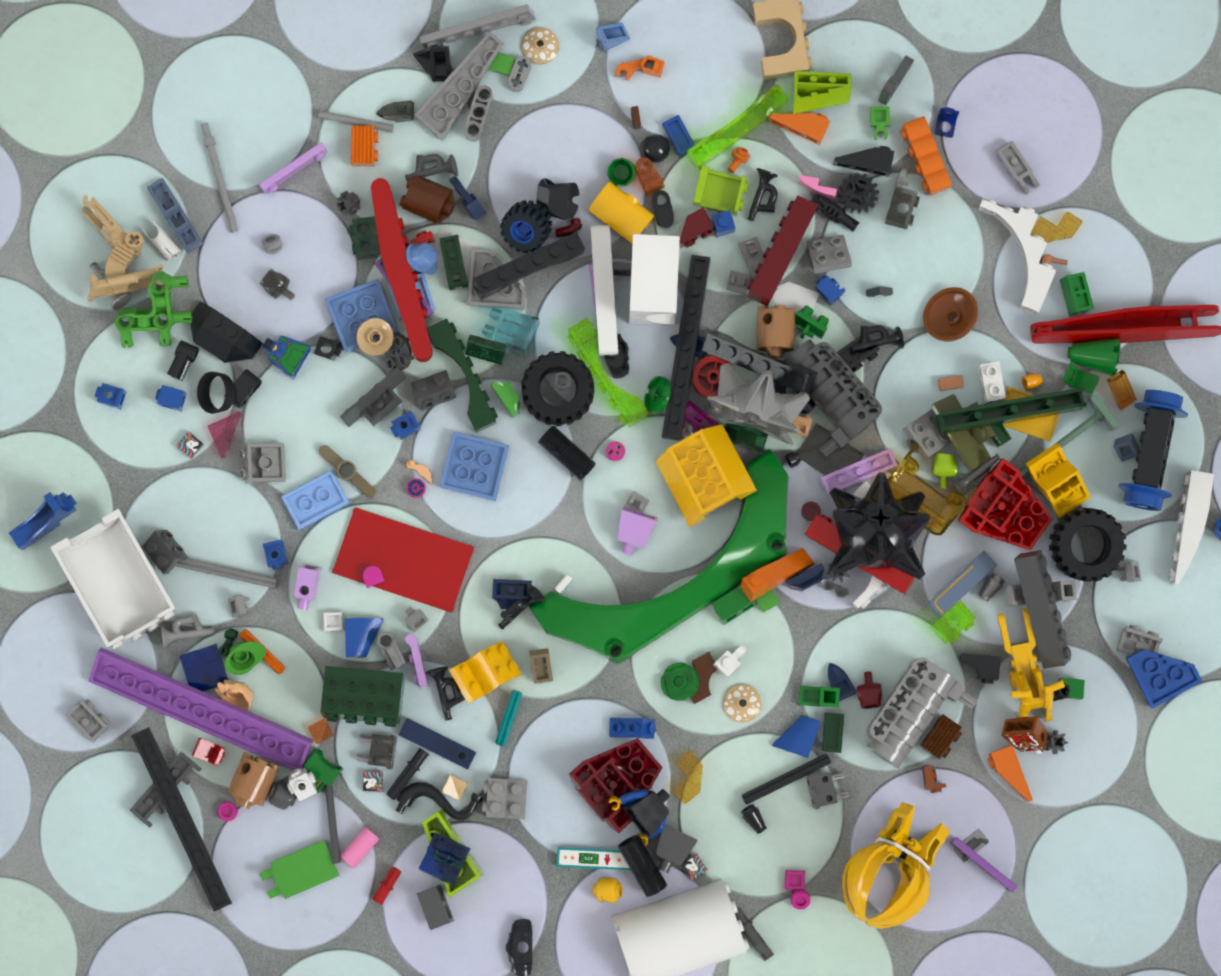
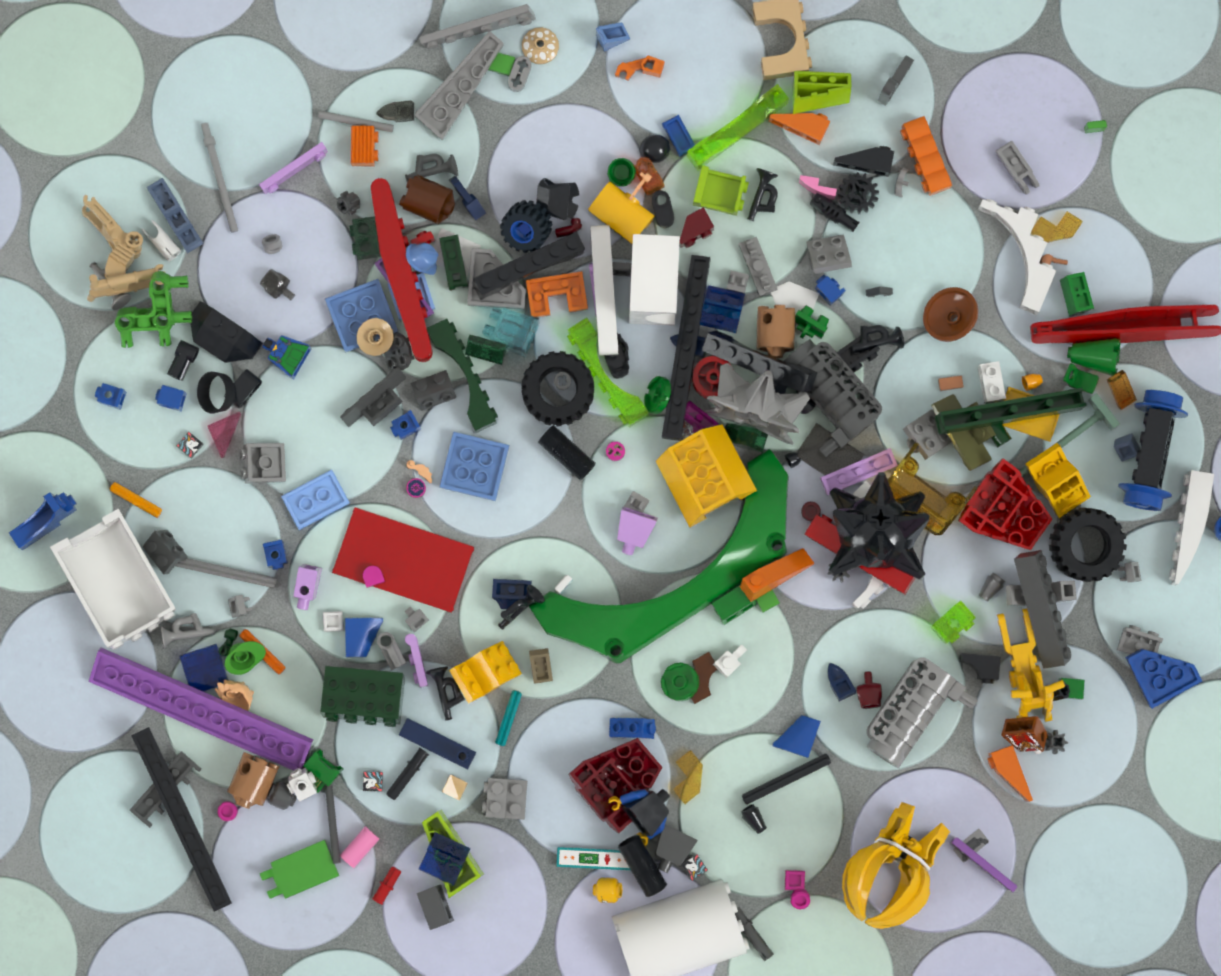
light grey bracket [66,698,110,743] -> none
bracket [192,737,225,766] -> none
clear orange tile [308,718,334,745] -> none
black bracket [314,336,342,361] -> none
dark tan piece [319,445,376,498] -> none
clear smoke piece [356,734,397,770] -> none
black animal [395,782,483,821] -> none
black slope [413,46,451,82] -> none
light grey beam [464,85,493,142] -> none
bright green slope [491,381,520,418] -> none
black piece [506,919,532,976] -> none
reddish brown tile [631,106,641,129] -> none
blue brick [711,210,736,238] -> none
tan dish [723,684,761,723] -> none
orange plate [727,147,750,173] -> none
dark red brick [747,196,818,307] -> none
dark blue slope [787,563,824,591] -> none
light nougat tile [791,414,812,436] -> none
green slope [798,686,840,708] -> none
dark grey piece [806,772,849,809] -> none
dark grey piece [821,578,849,597] -> none
dark green plate [822,713,844,753] -> none
bright green plate [870,106,890,140] -> none
clear smoke brick [885,185,920,230] -> none
reddish brown brick [920,714,962,760] -> none
dark orange bracket [922,766,946,793] -> none
sand blue slope [927,551,997,618] -> none
lime piece [931,453,957,489] -> none
clear blue bracket [935,107,959,138] -> none
dark grey piece [950,453,1001,496] -> none
none -> light orange axle [110,482,162,518]
none -> orange plate [526,271,588,318]
none -> light nougat piece [629,172,652,200]
none -> clear blue slope [700,285,745,333]
none -> bright green tile [1084,120,1107,133]

